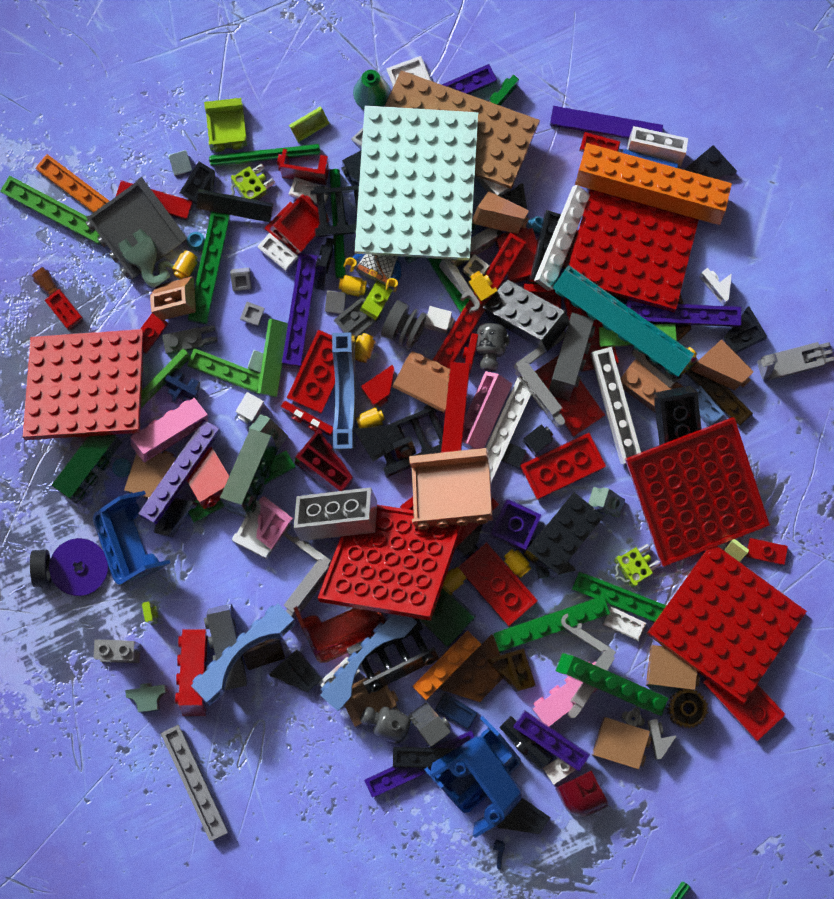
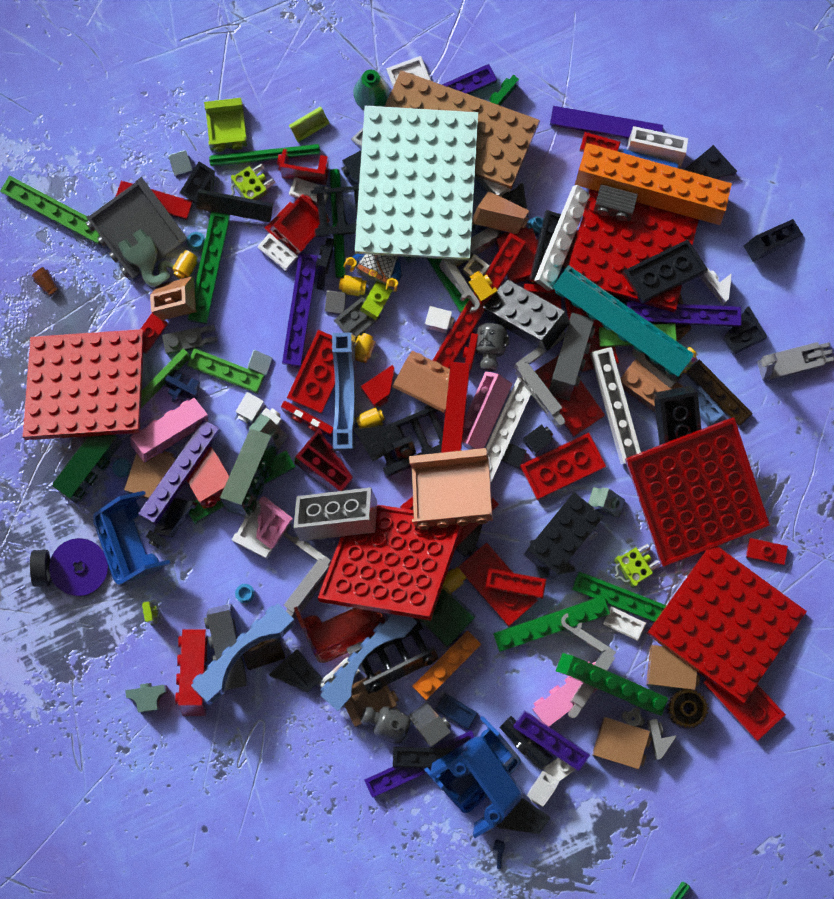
orange tile [35,154,109,213] -> none
red plate [44,289,83,330] -> none
light grey panel [94,639,141,663] -> none
light grey plate [161,725,229,841] -> none
light grey slope [230,268,252,291] -> none
light grey plate [240,302,265,327] -> none
bright green tile [257,319,288,397] -> none
dark grey wheel [381,300,427,350] -> none
reddish brown wing [440,634,503,703] -> none
dark brown wing [488,648,536,692] -> none
dark purple brick [490,499,541,552] -> none
yellow brick [504,549,531,578] -> none
dark red brick [555,770,609,817] -> none
nougat slope [691,339,754,390] -> none
yellowish green slope [724,539,749,562] -> none
none -> black plate [146,530,168,549]
none -> dark azure plate [235,584,255,603]
none -> white plate [261,408,282,426]
none -> red plate [485,568,546,599]
none -> white brick [527,771,559,807]
none -> dark grey brick [594,185,638,221]
none -> black tile [622,239,708,304]
none -> black slope [743,219,803,262]

